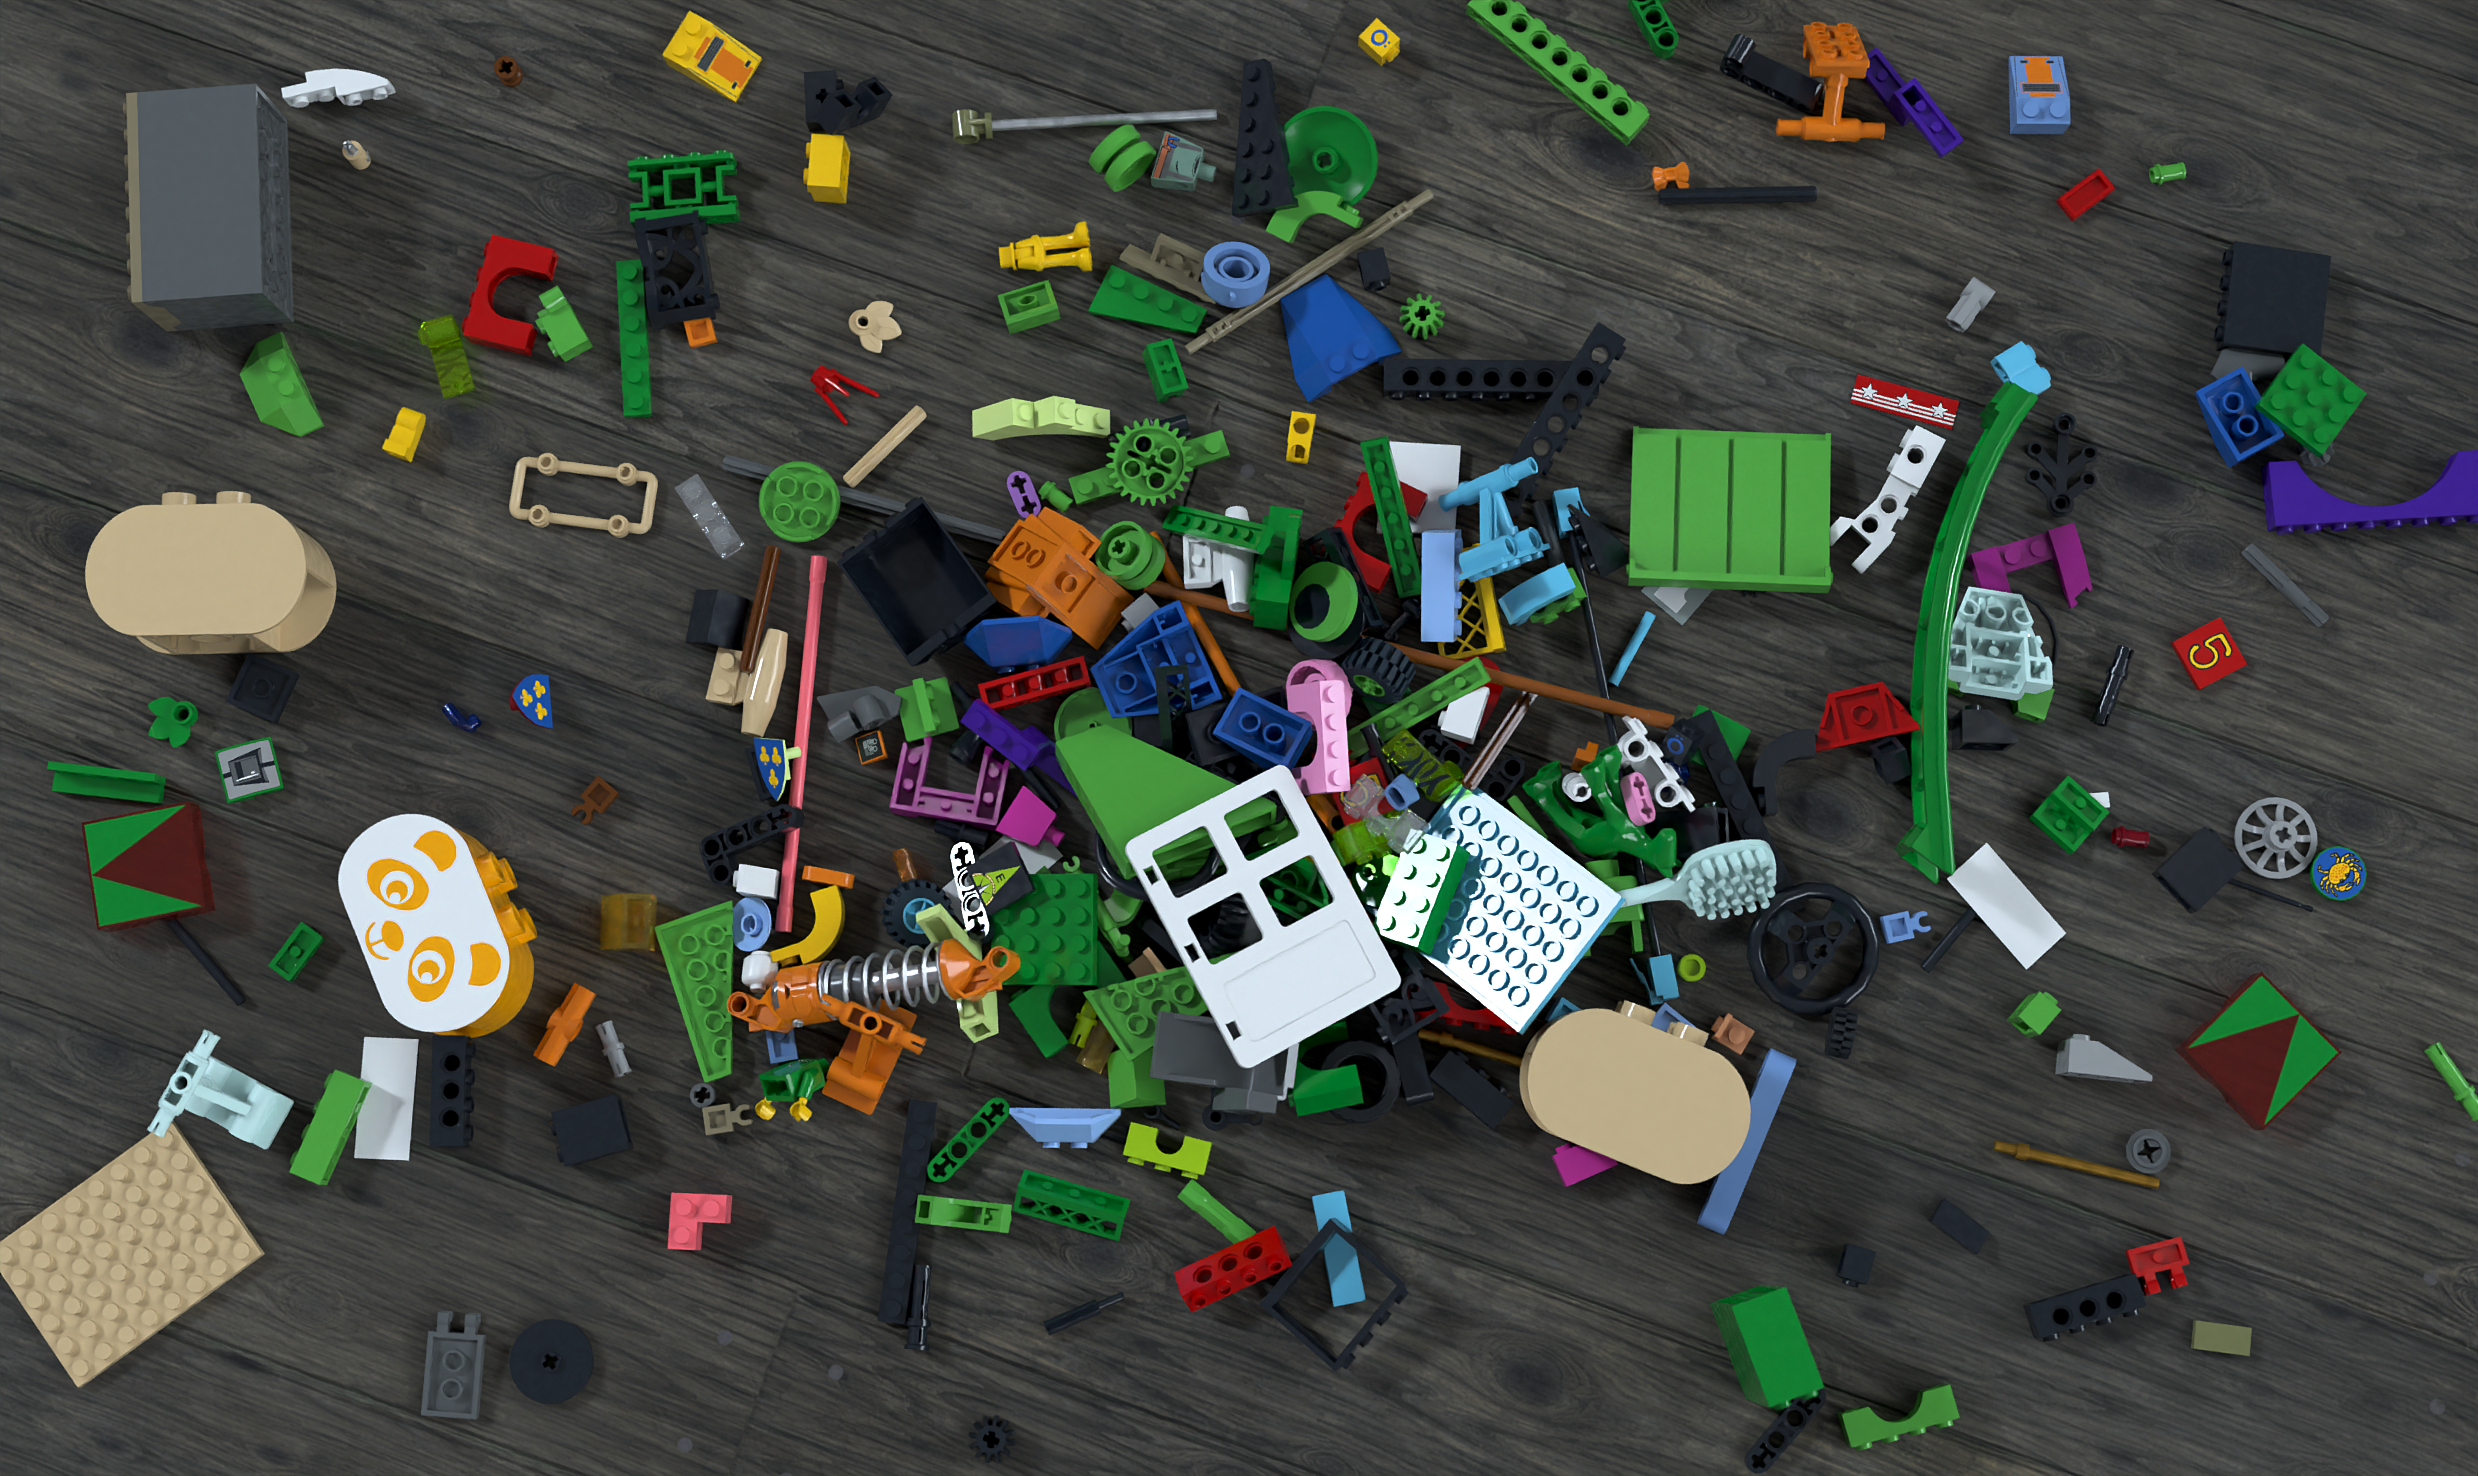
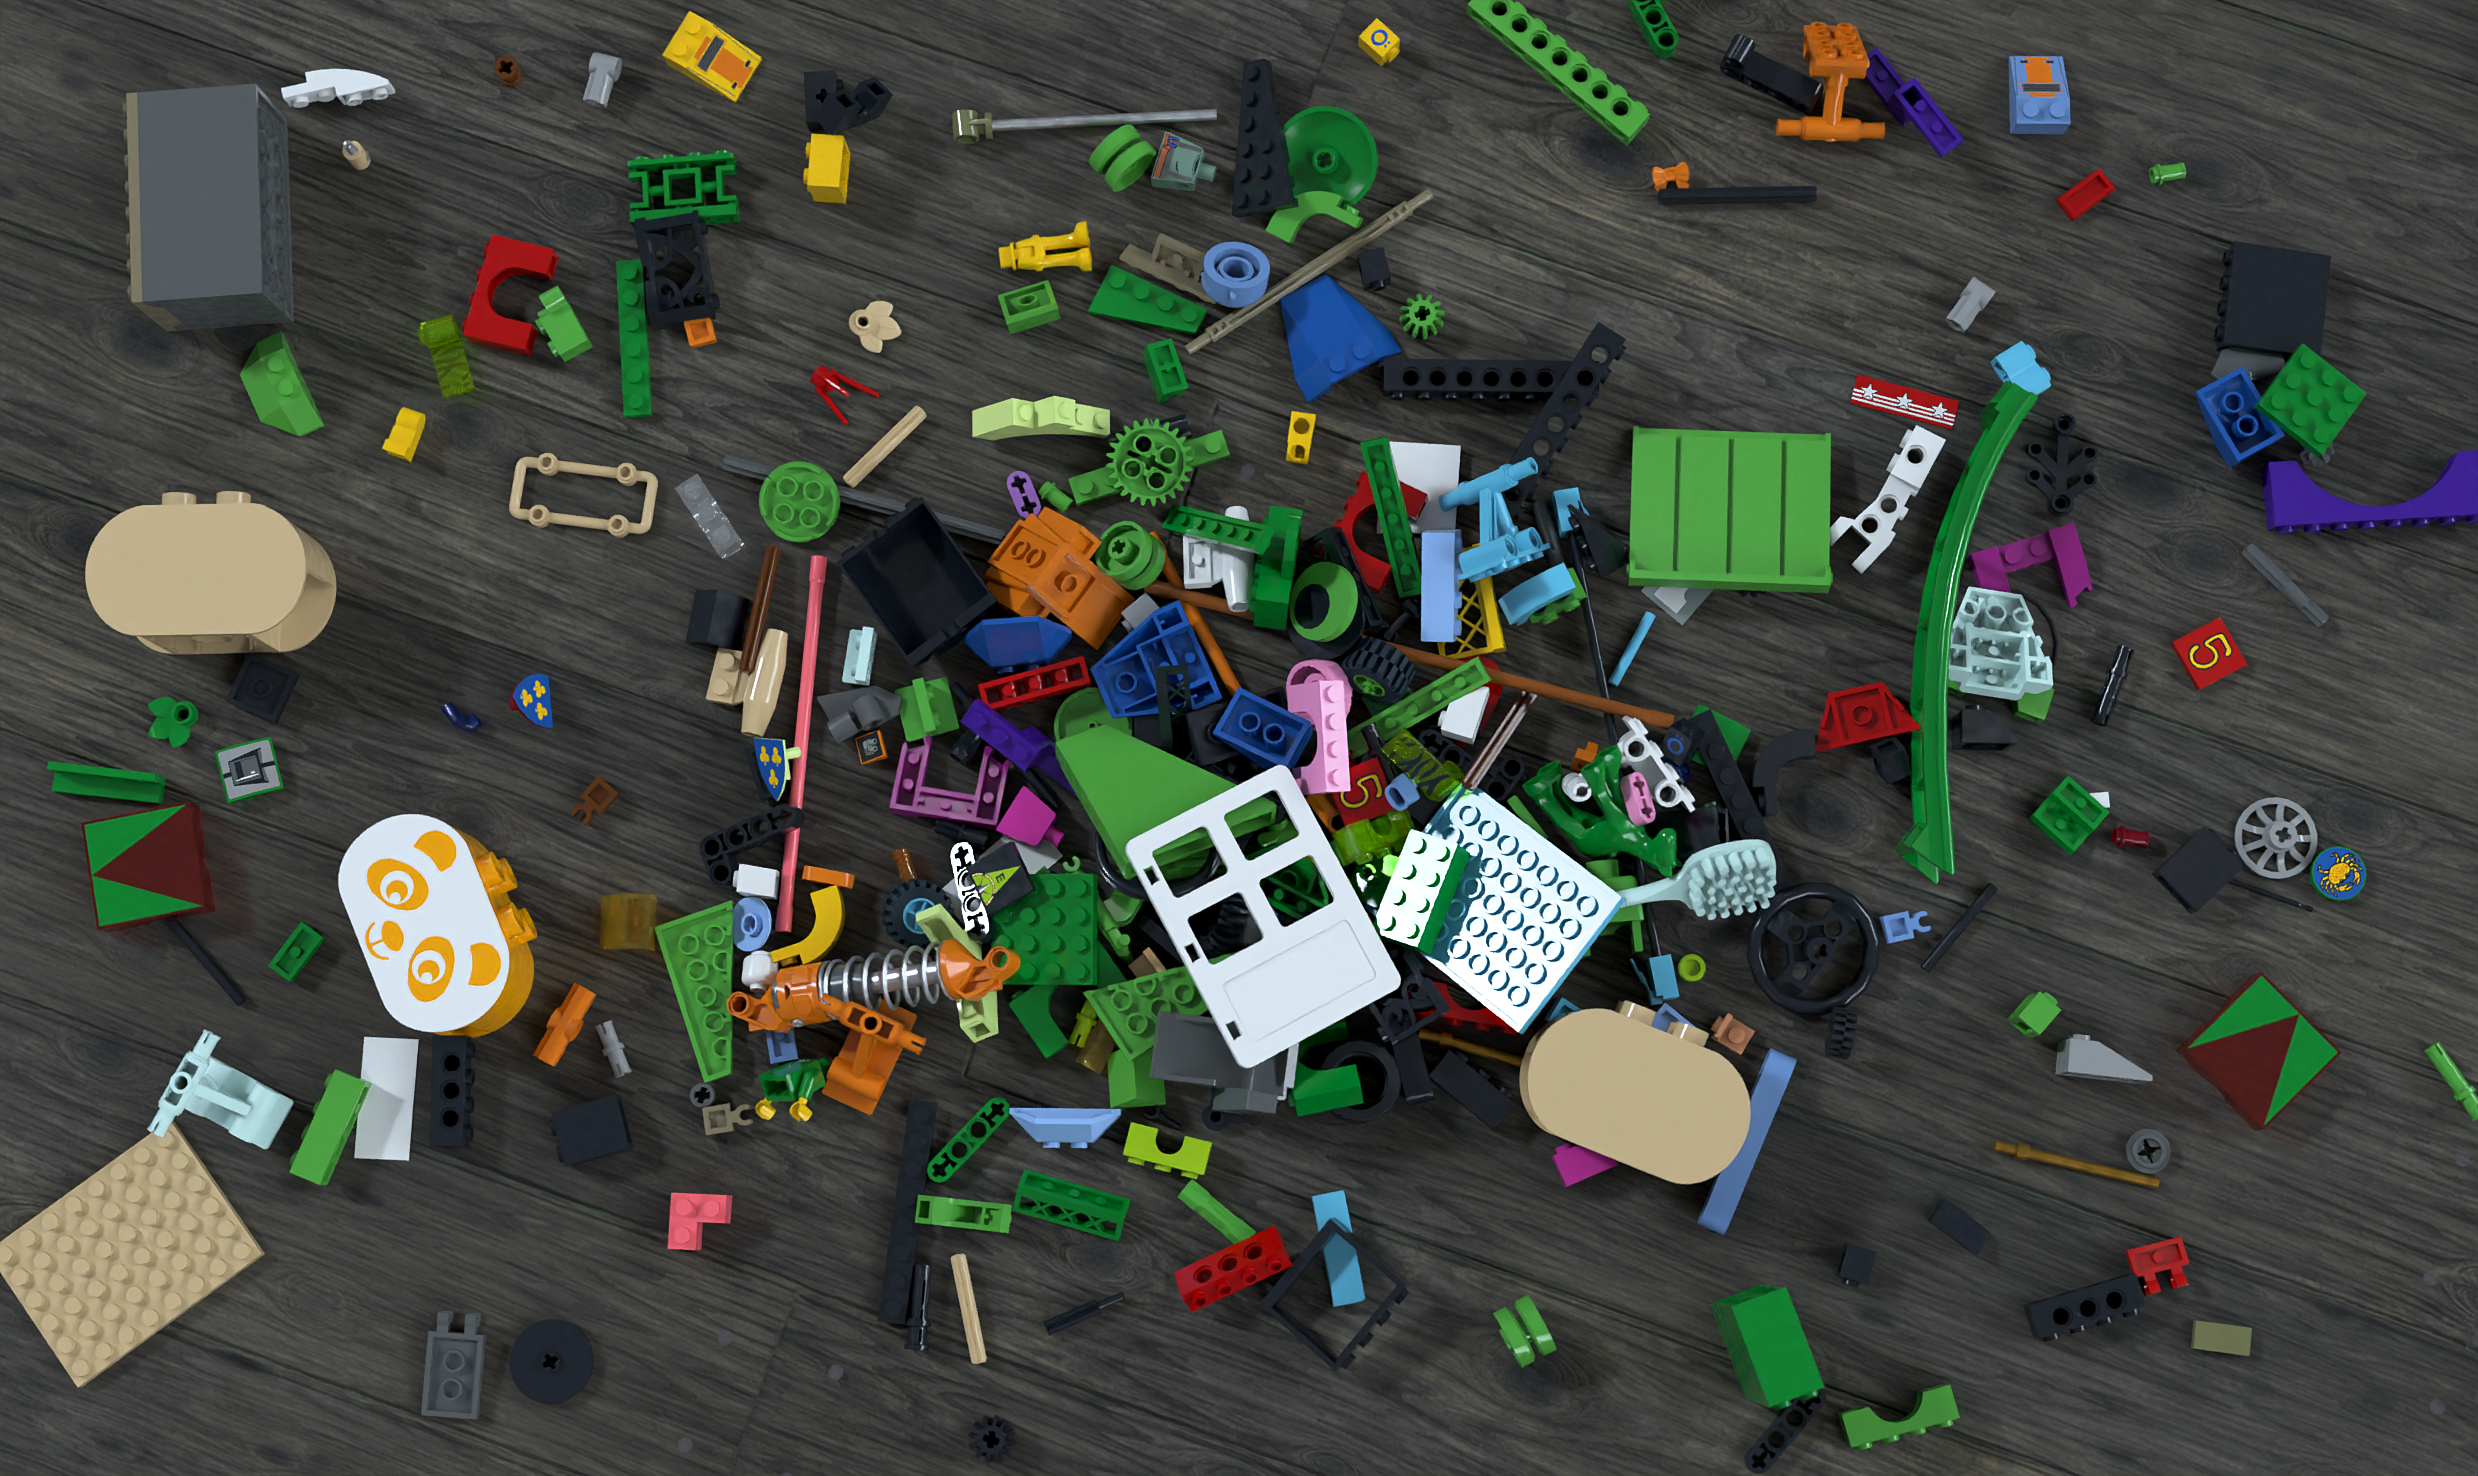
clear arch [1342,773,1429,855] -> none
white sticker [1947,843,2066,970] -> none
none -> light grey piece [583,52,622,108]
none -> light aqua bracket [842,626,878,686]
none -> tan axle [951,1254,987,1364]
none -> bright green wheel [1493,1295,1557,1368]

